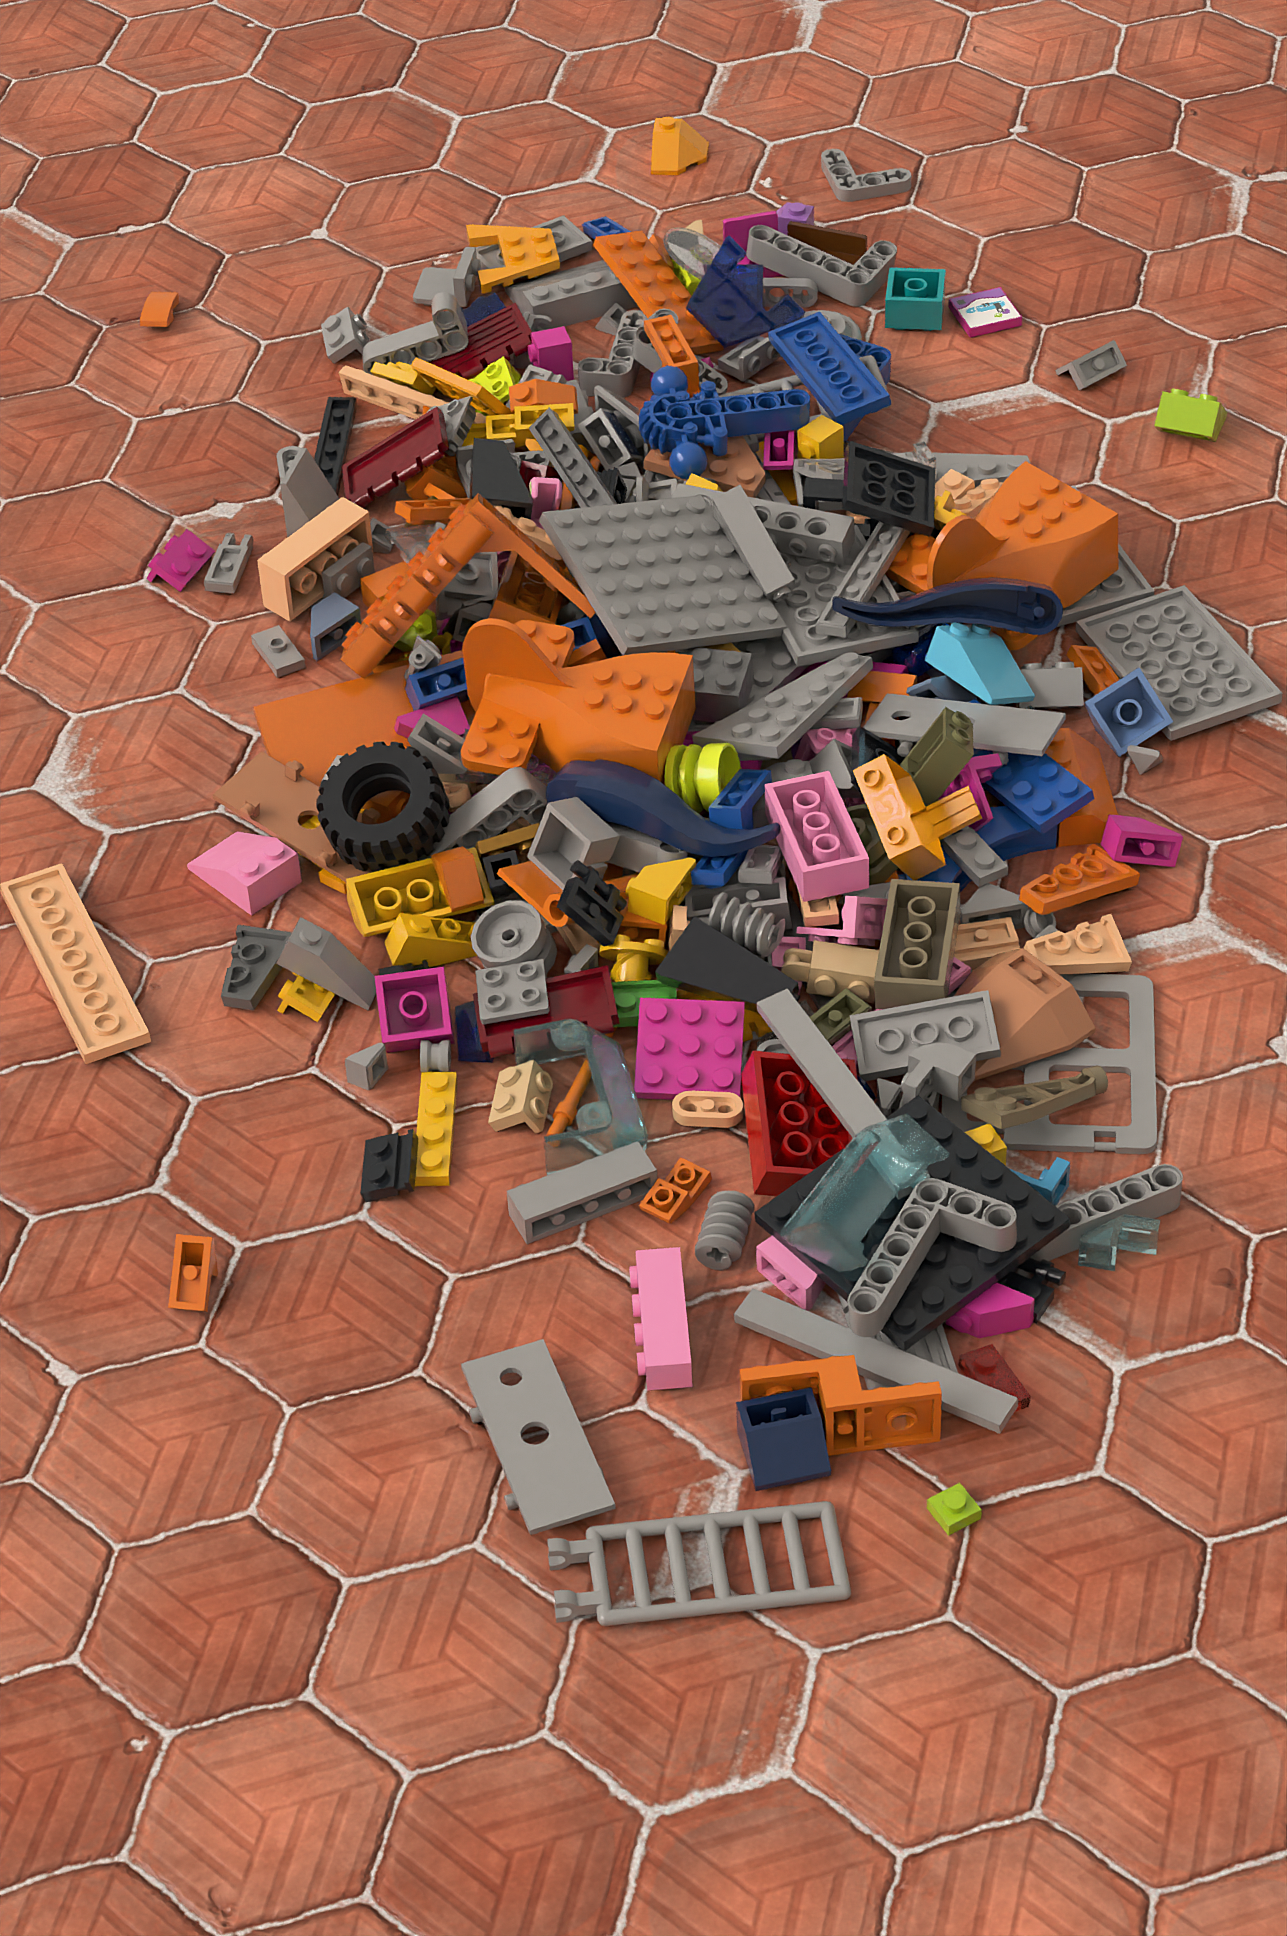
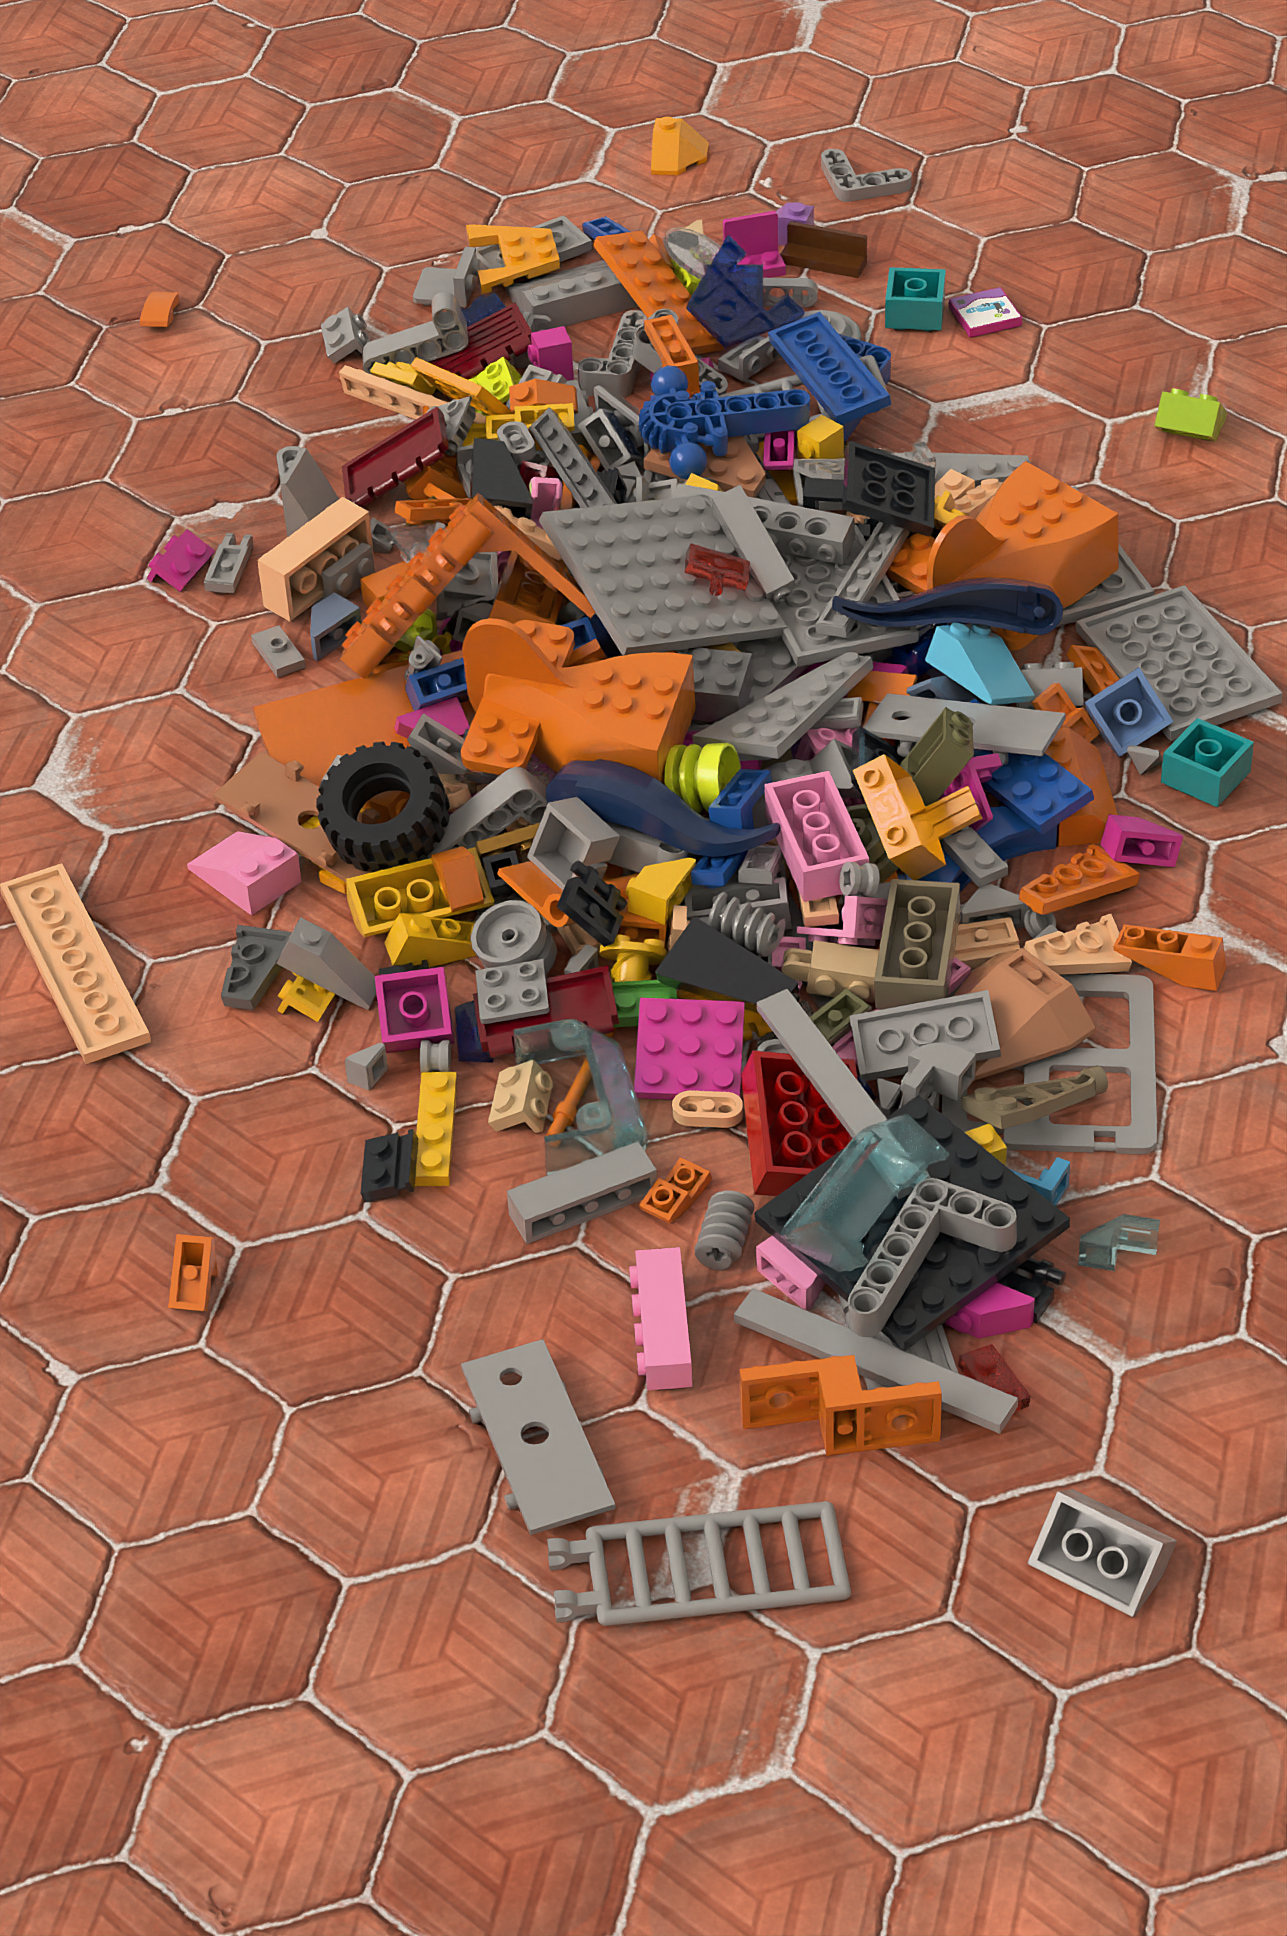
black tile [314,397,357,496] -> none
light grey slope [595,303,627,336] -> none
dark blue slope [736,1387,831,1491] -> none
light grey beam [746,225,897,307] -> none
lime plate [927,1483,982,1536] -> none
light grey beam [1031,1164,1183,1261] -> none
light grey panel [1055,340,1127,390] -> none
none -> light grey plate [497,421,536,465]
none -> clear red plate [684,543,750,596]
none -> light grey wheel [839,862,880,897]
none -> light grey slope [1027,1489,1178,1617]
none -> orange slope [1031,683,1100,742]
none -> orange slope [1113,924,1226,991]
none -> teal brick [1161,718,1254,807]

